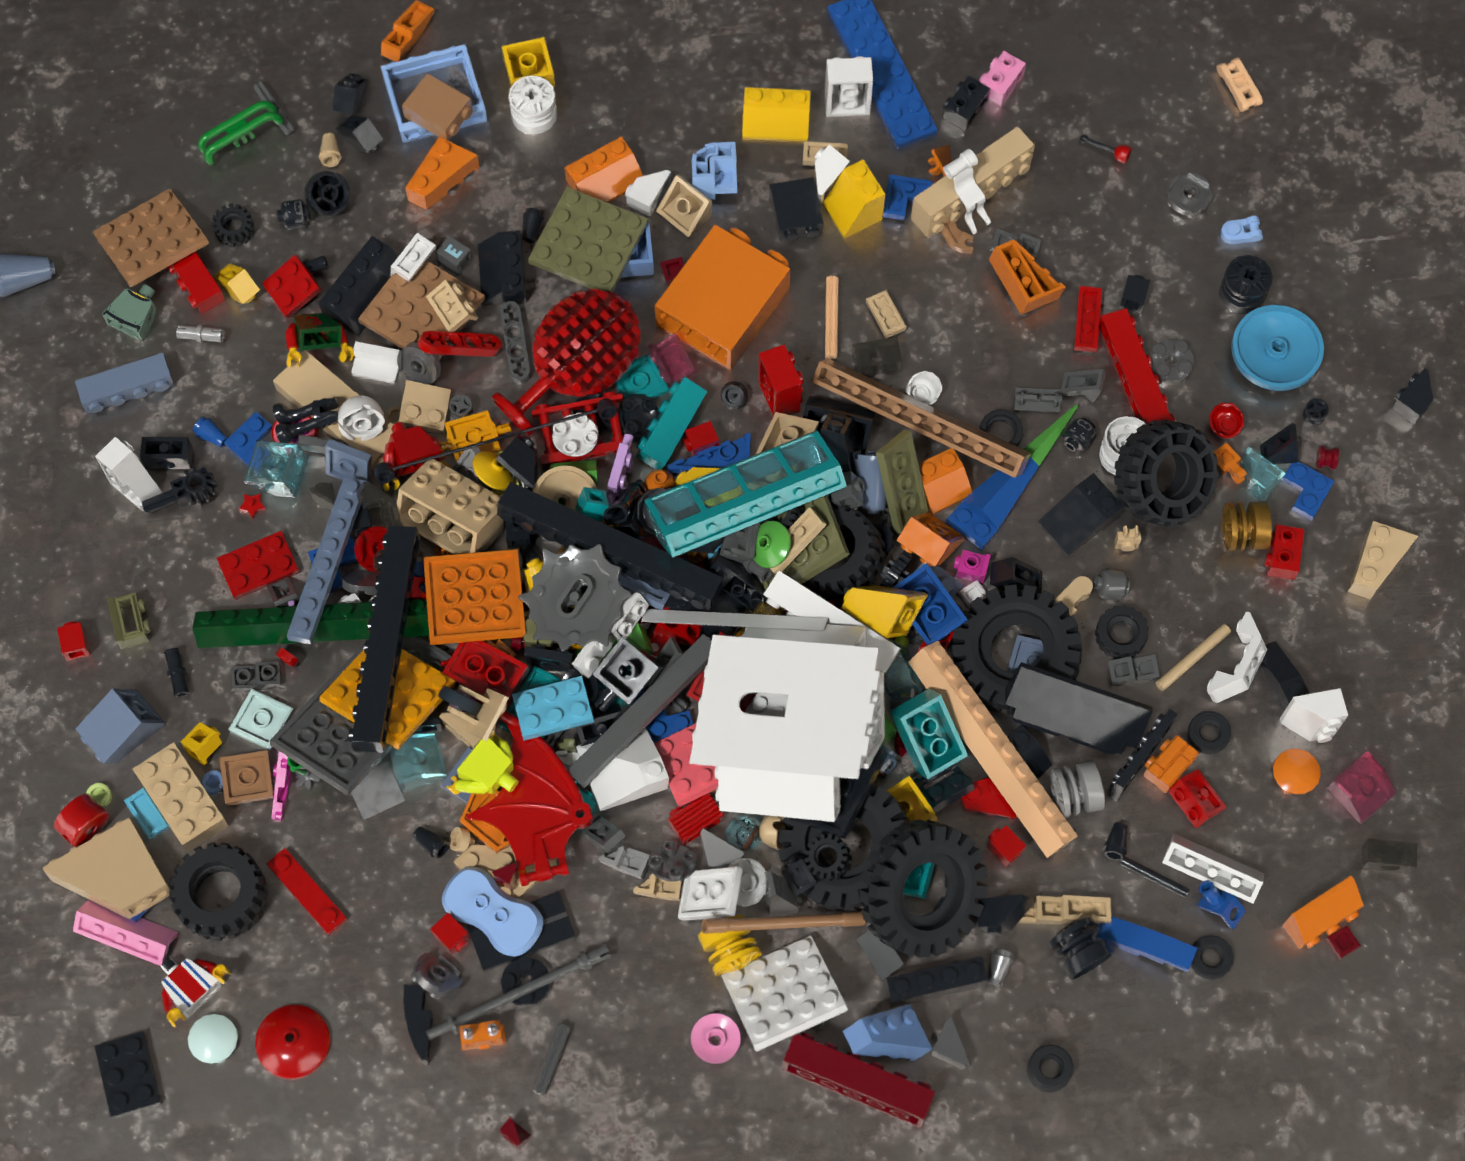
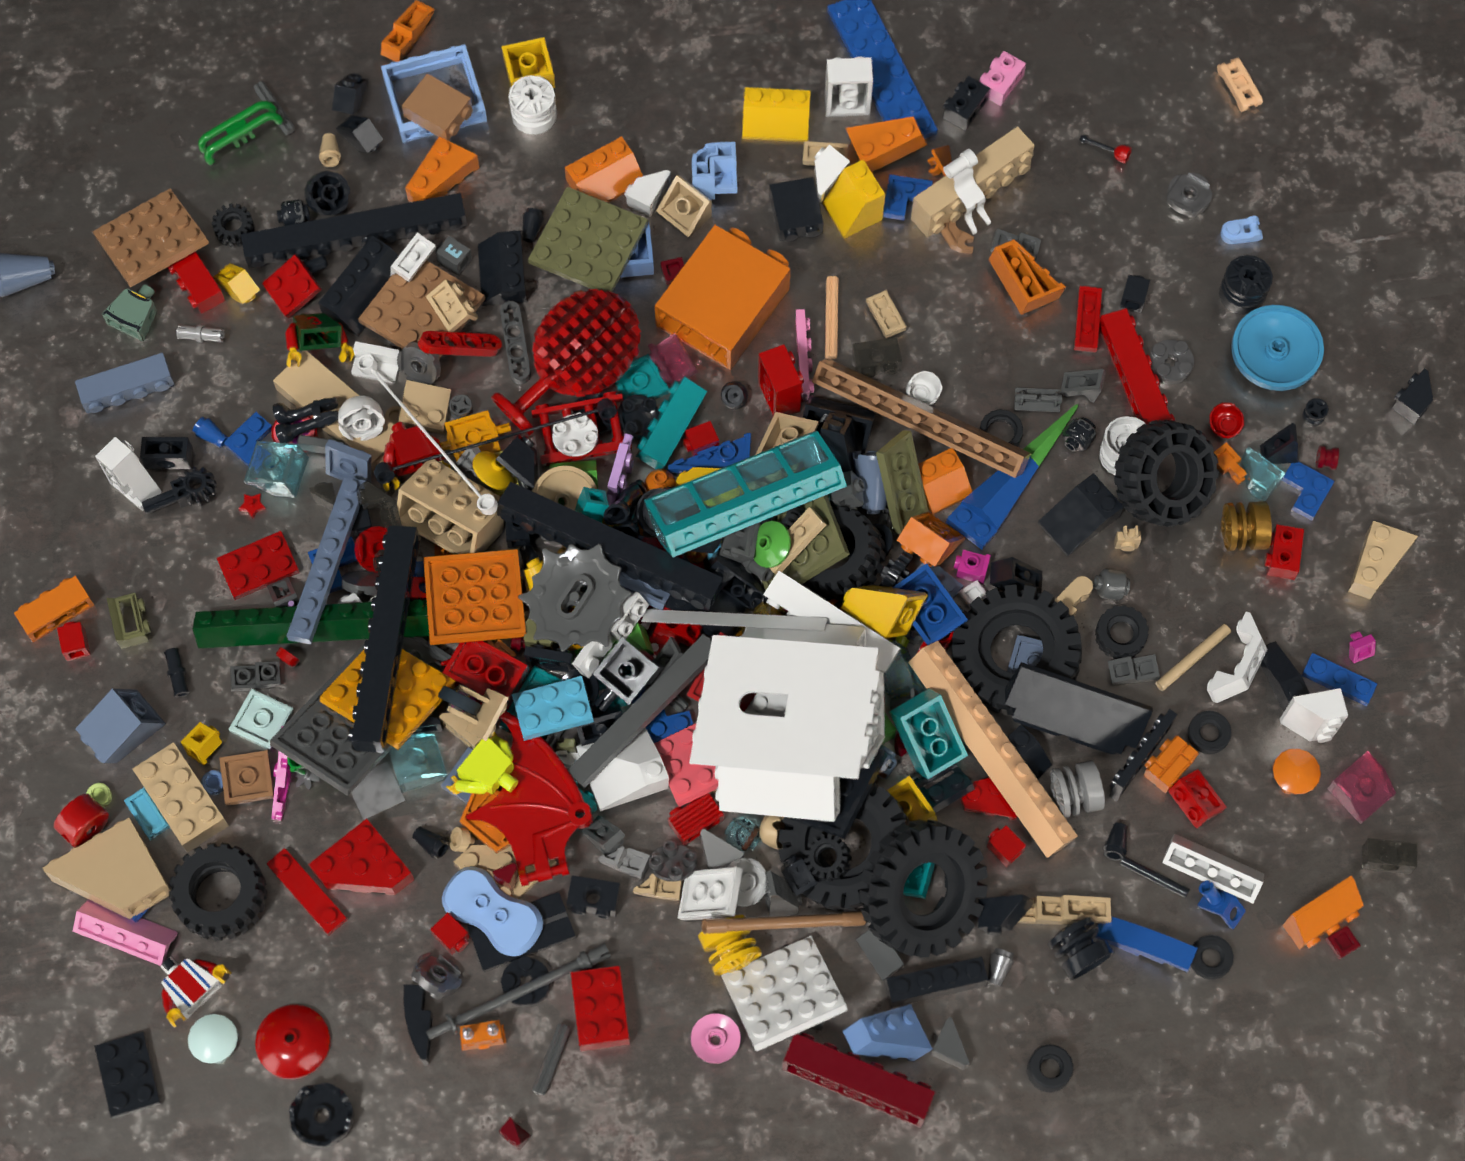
none -> orange brick [14,576,94,642]
none -> black brick [241,193,468,268]
none -> black plate [289,1082,354,1148]
none -> red brick [309,818,414,895]
none -> white piece [357,354,498,515]
none -> black brick [566,875,621,919]
none -> red brick [570,966,630,1051]
none -> bright pink plate [795,309,814,401]
none -> orange wedge [846,116,927,172]
none -> blue plate [1301,653,1378,707]
none -> dark pink tile [1349,631,1376,664]

